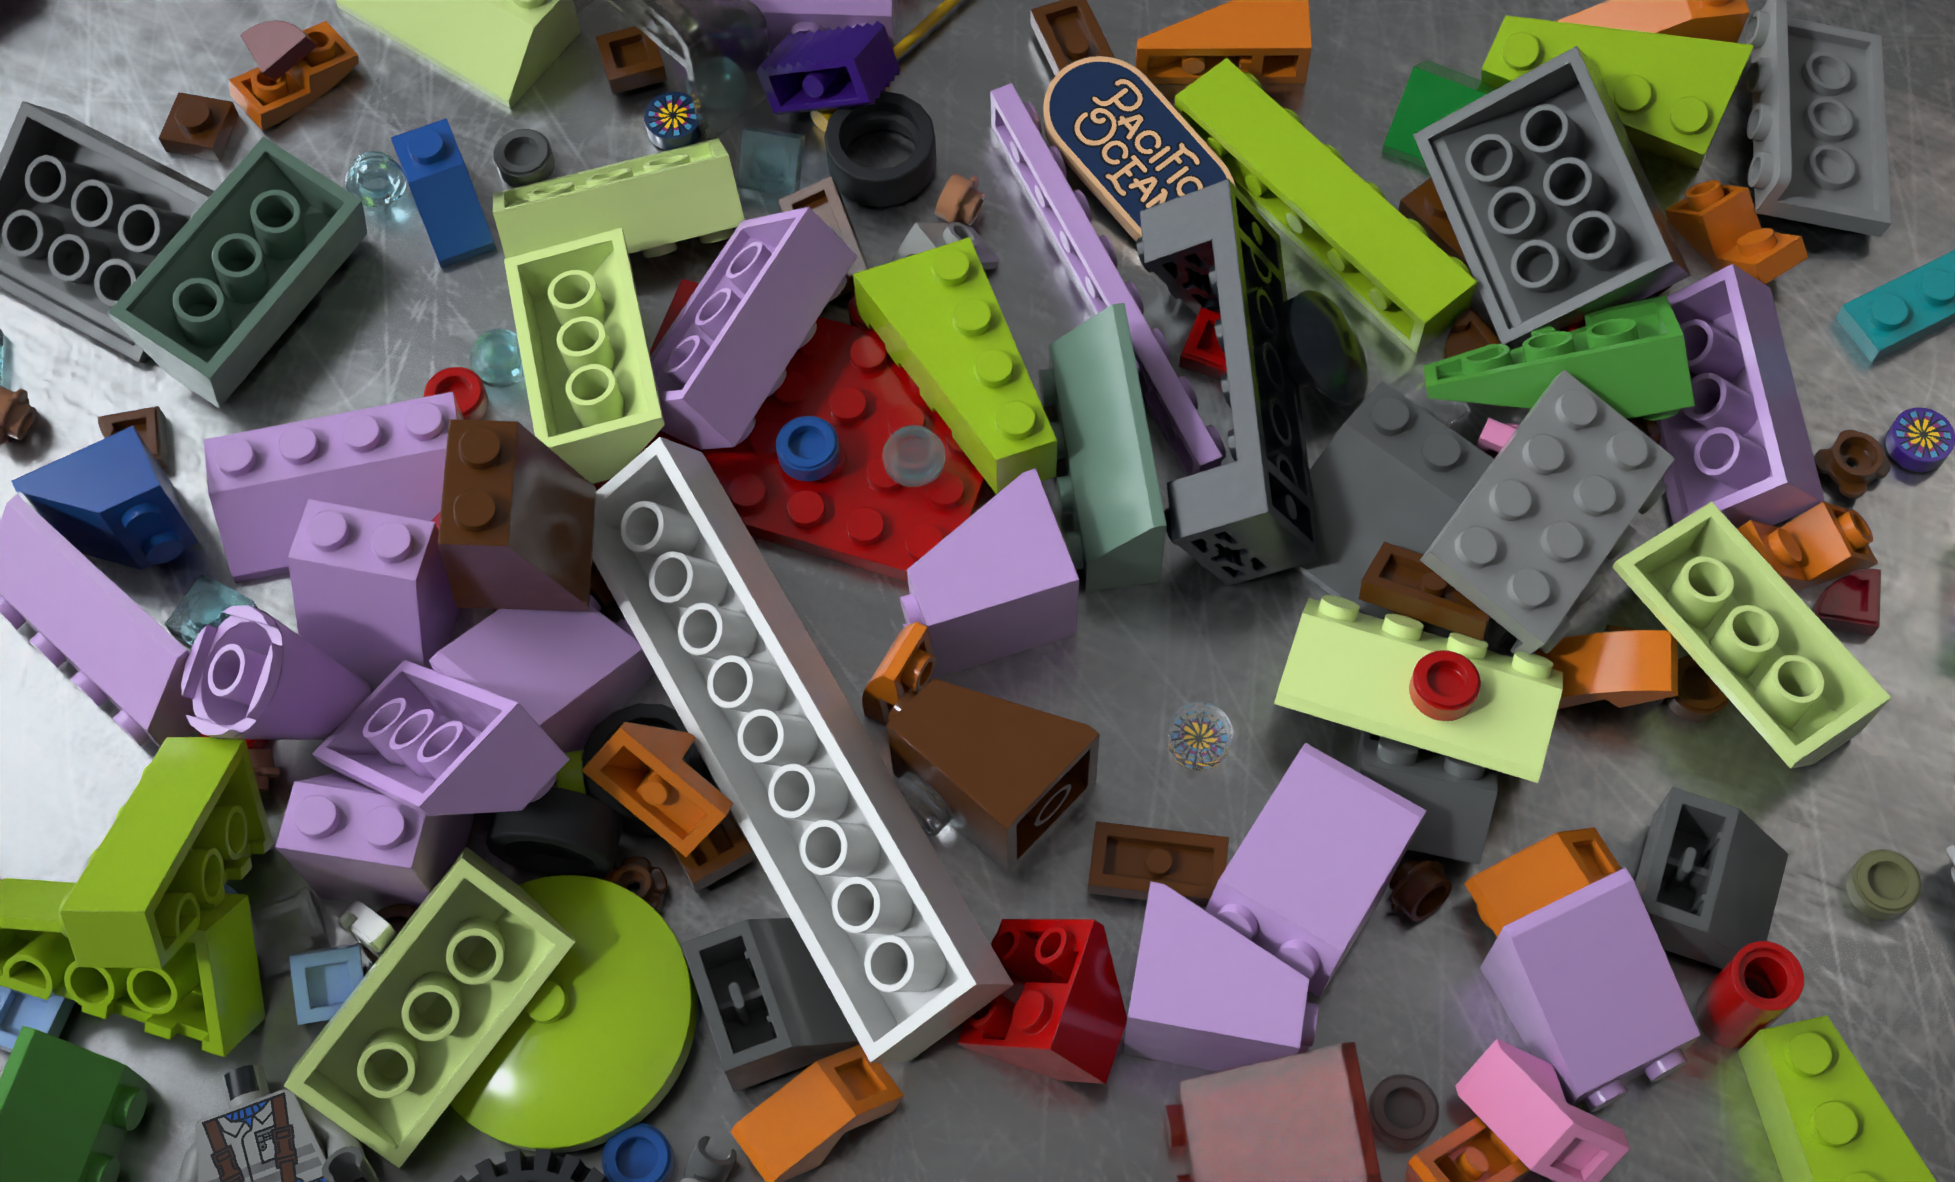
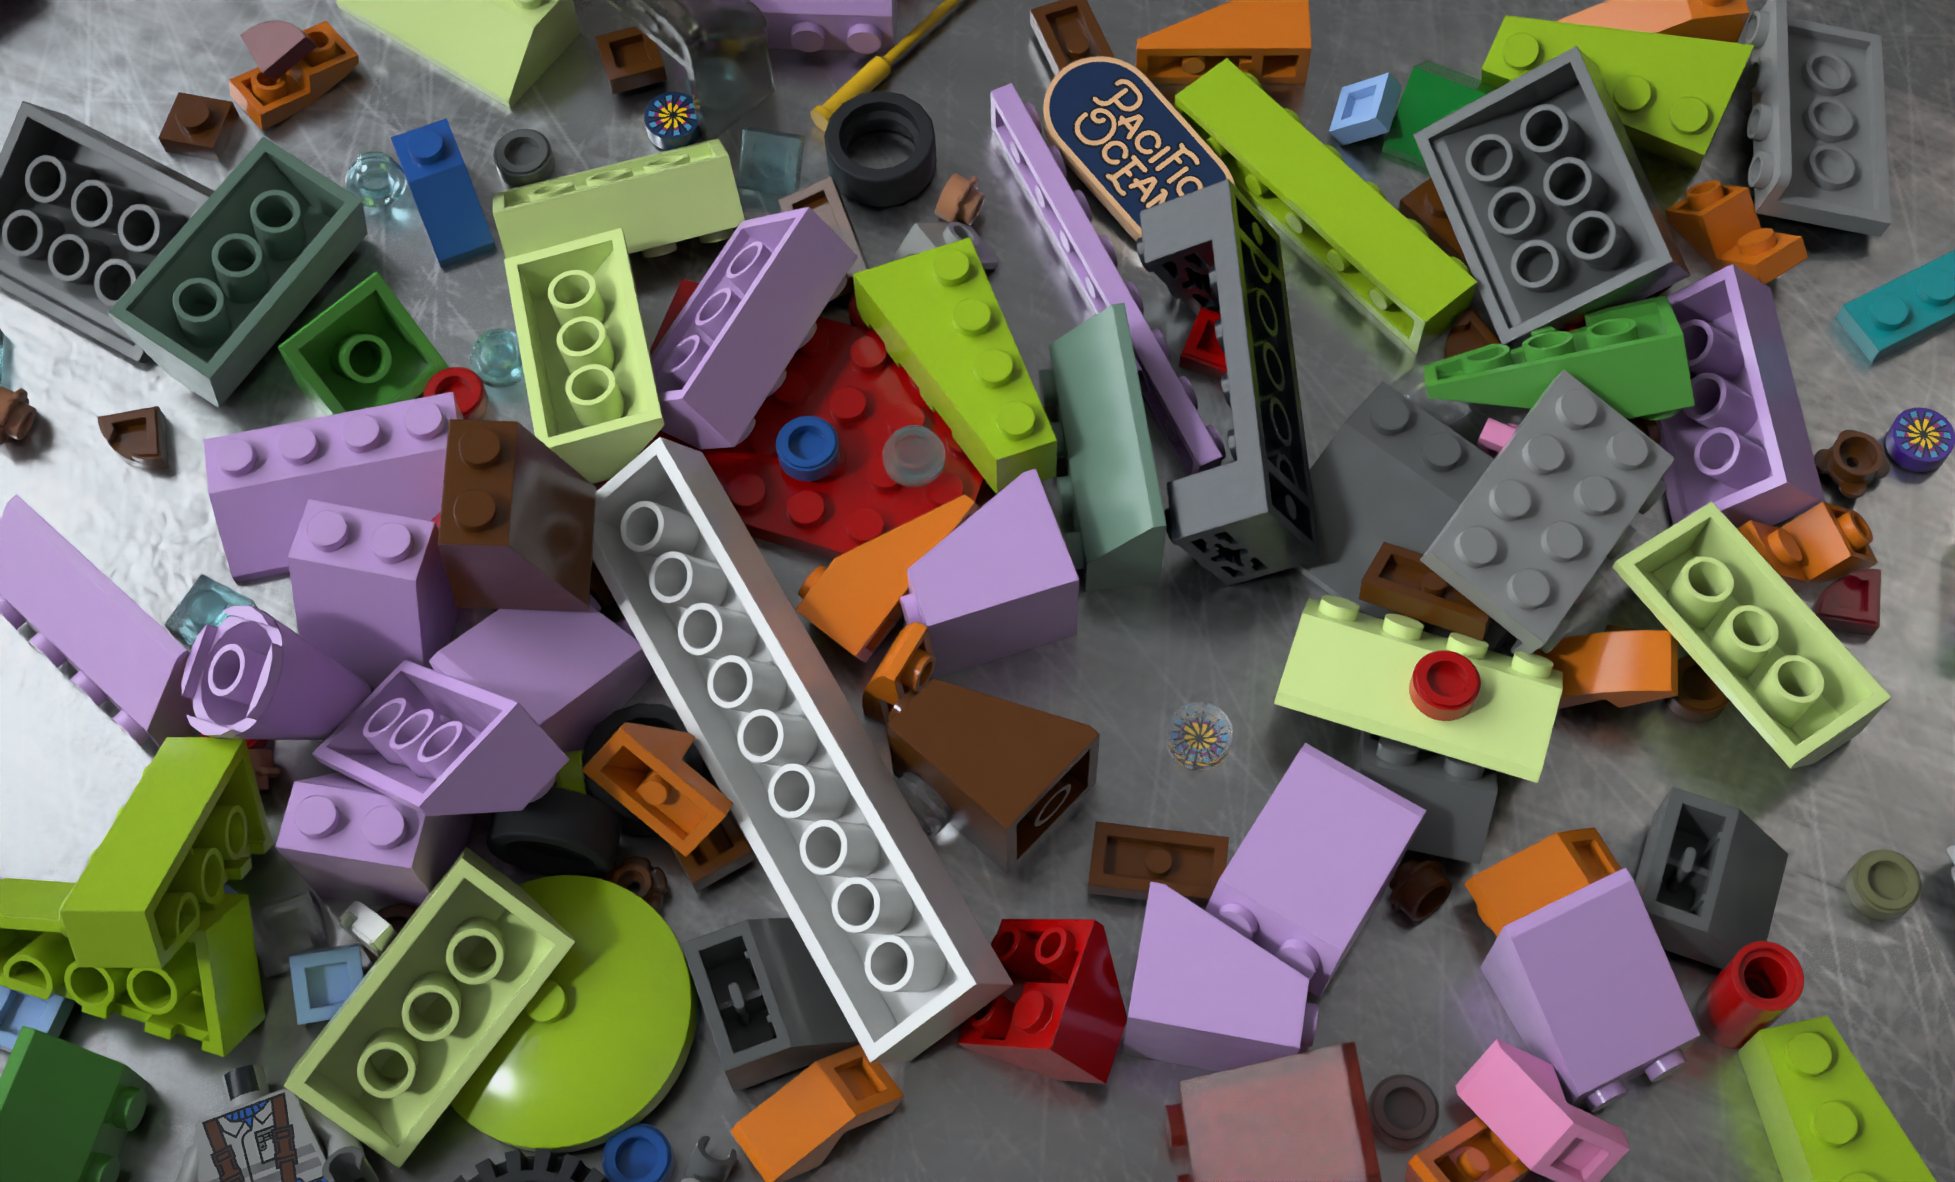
blue slope [11,426,199,570] -> none
dark purple brick [756,21,900,115] -> none
black dish [1281,290,1369,407] -> none
none -> bright green slope [278,272,450,416]
none -> orange slope [795,494,980,663]
none -> light blue plate [1329,73,1402,146]

